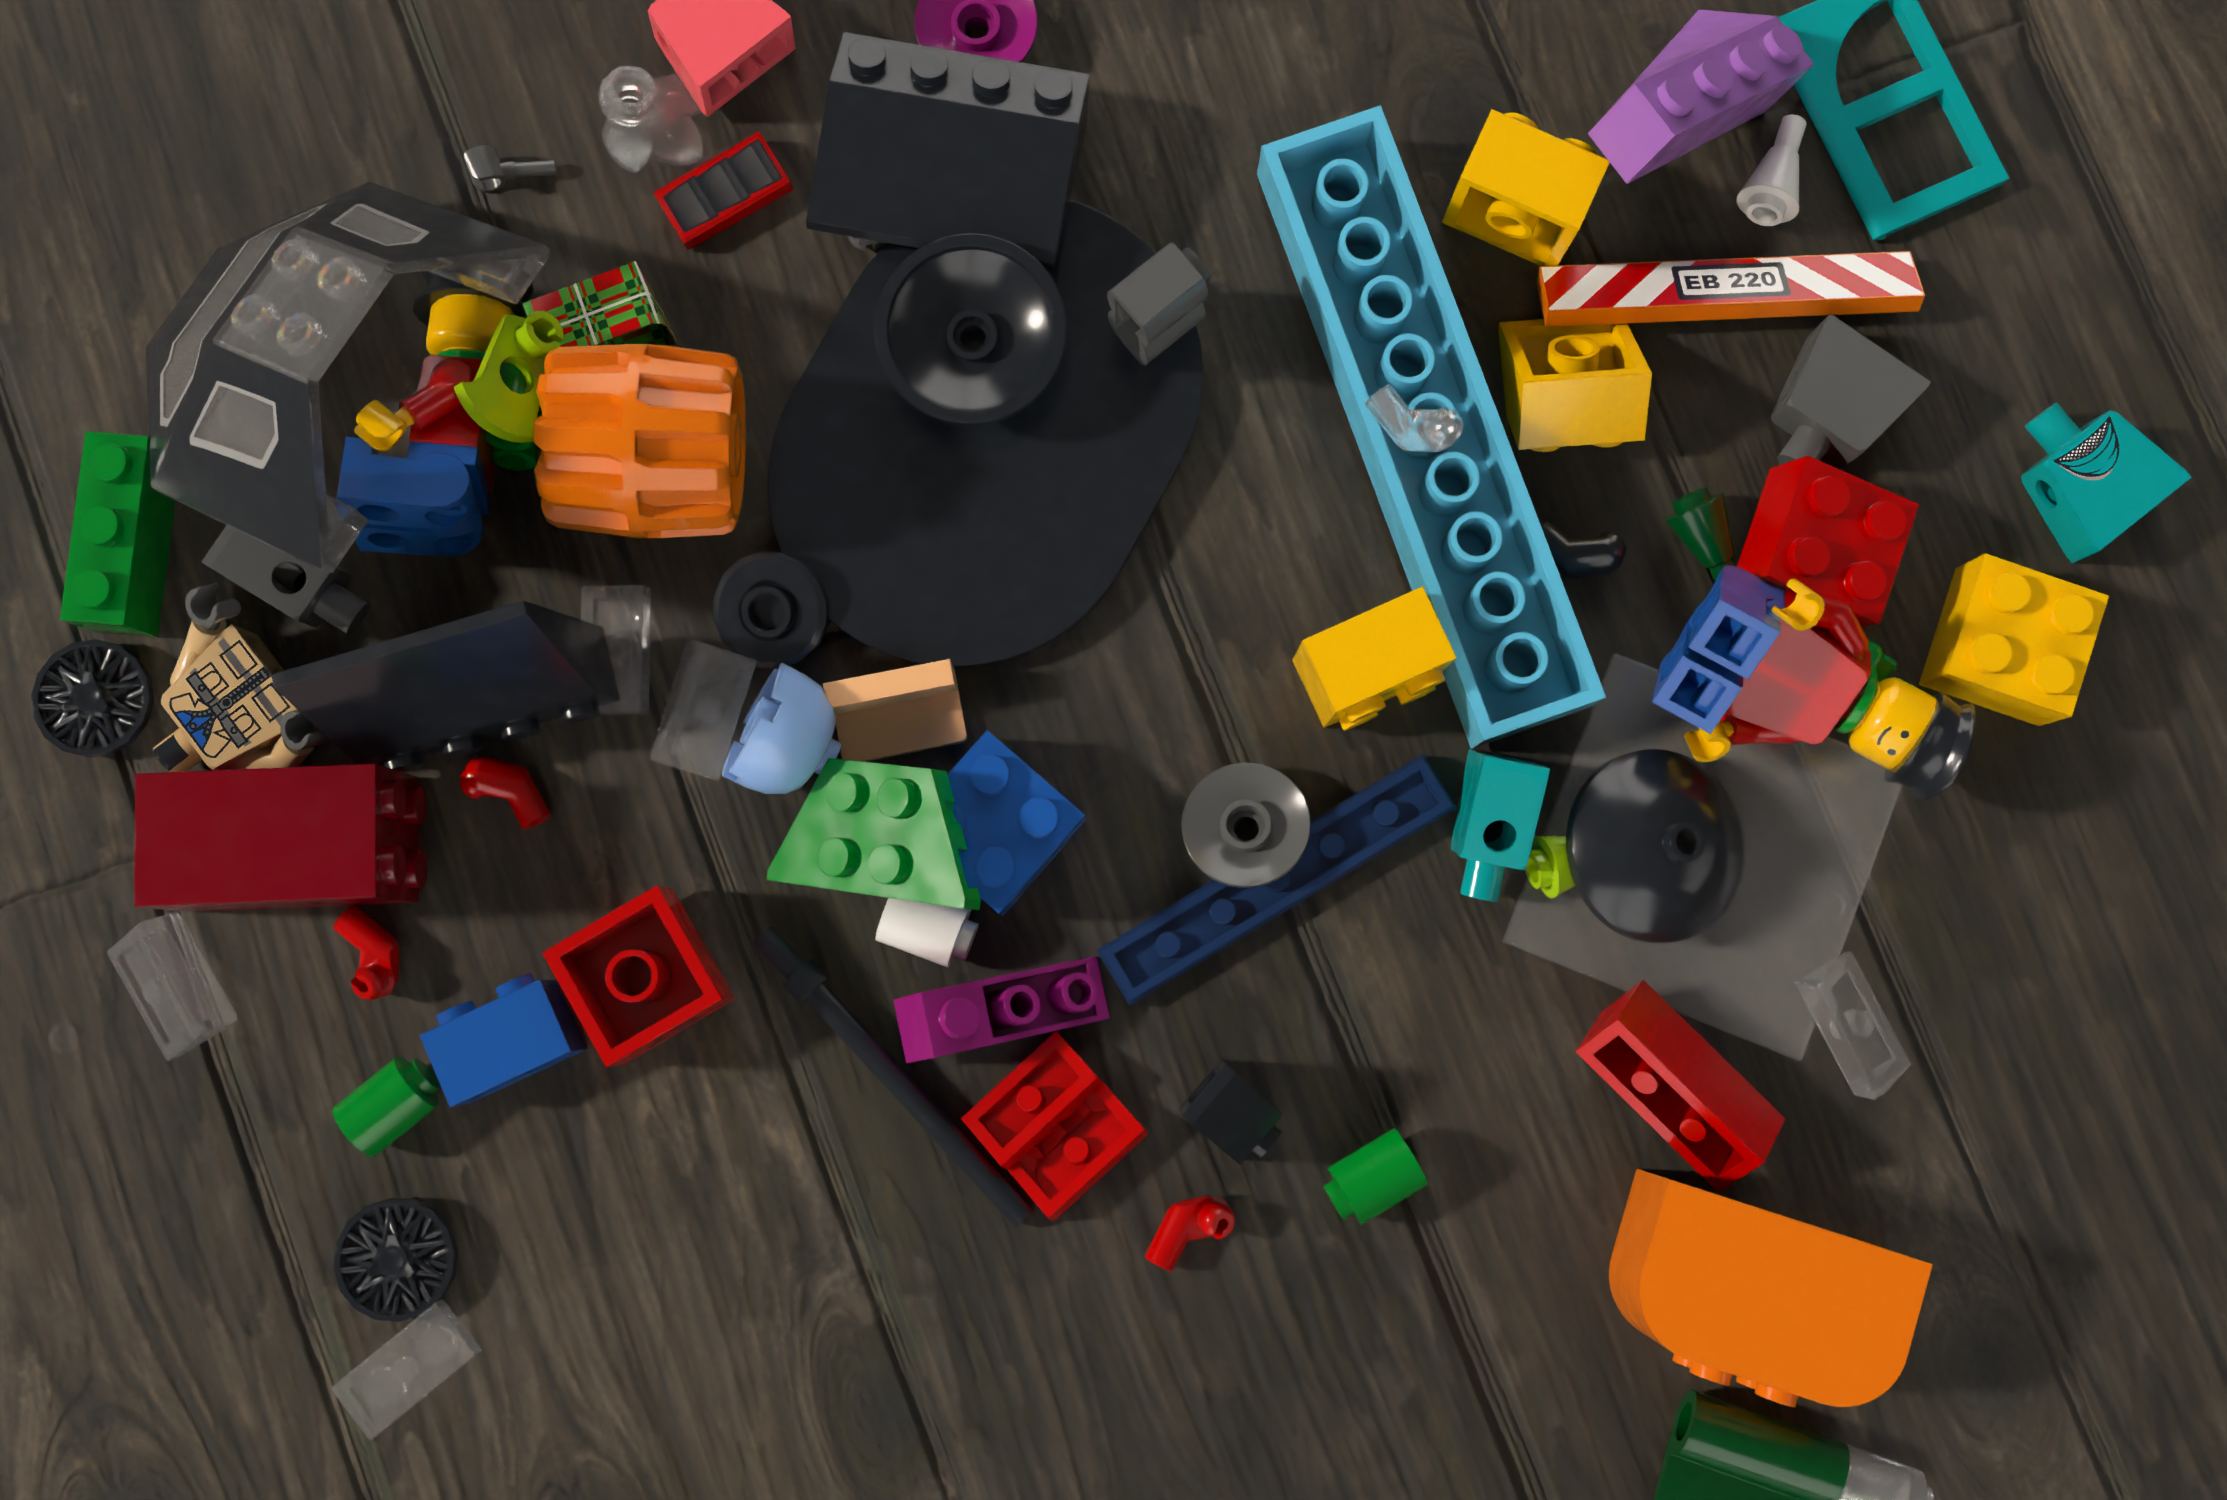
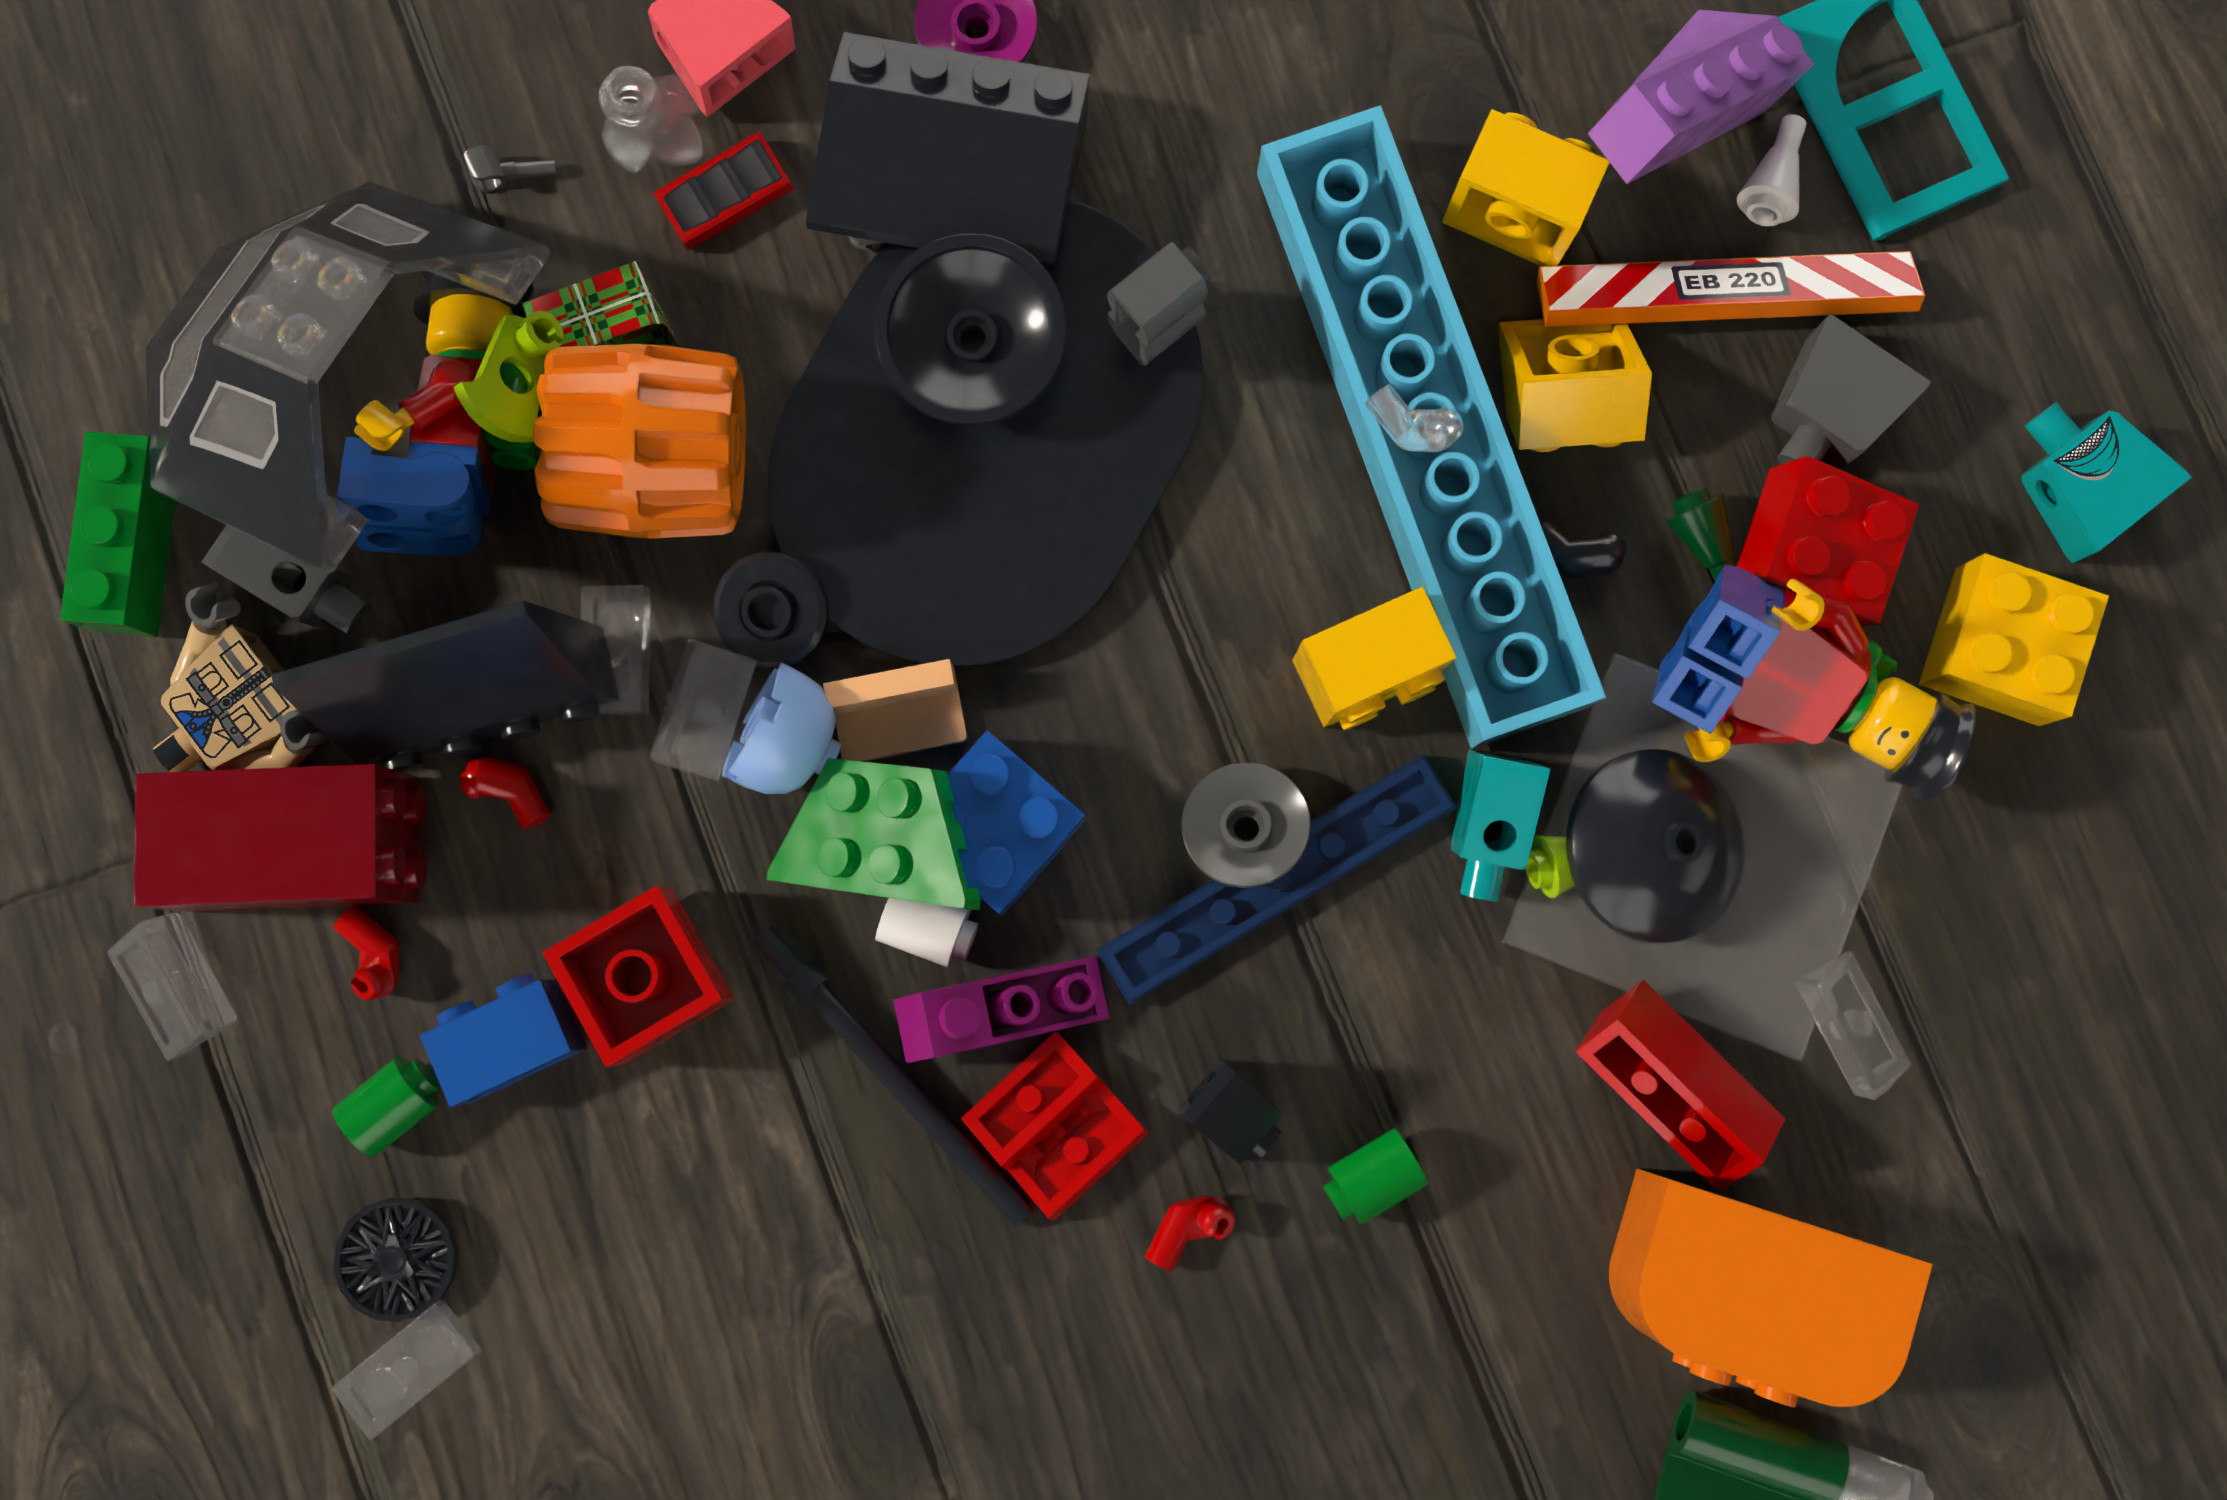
black wheel [31,639,154,758] -> none

